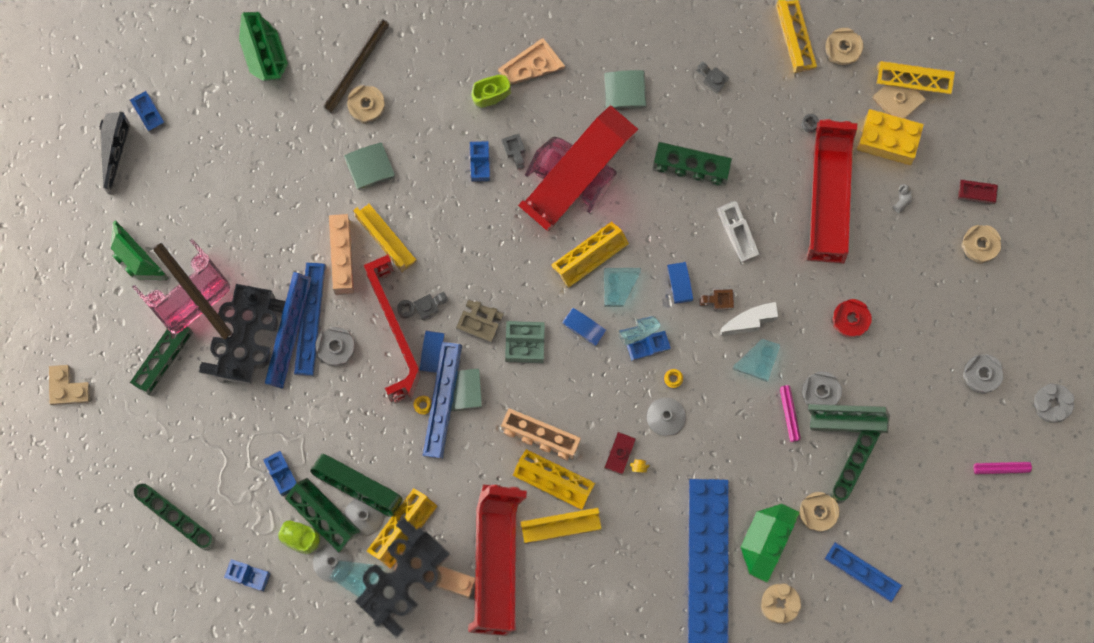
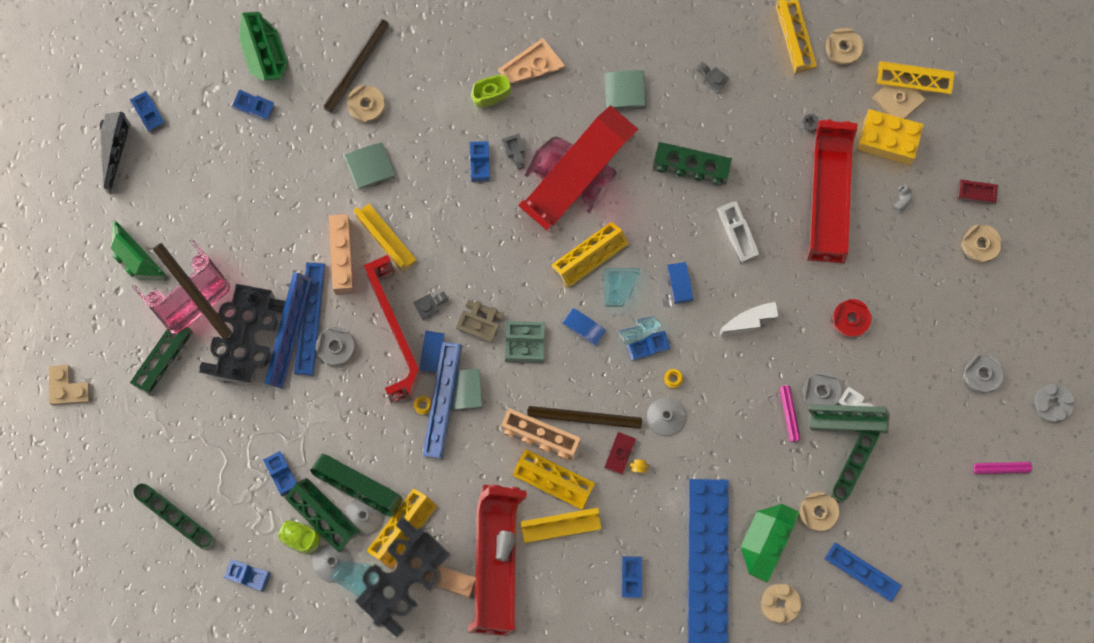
dark grey bush [397,300,415,319] -> none
reddish brown plate [699,289,734,310] -> none
clear light blue wing [733,339,780,382] -> none
none -> blue slope [231,89,274,120]
none -> light grey cone [495,531,516,562]
none -> dark brown axle [527,406,642,428]
none -> blue slope [622,556,642,598]
none -> white plate [837,387,873,406]

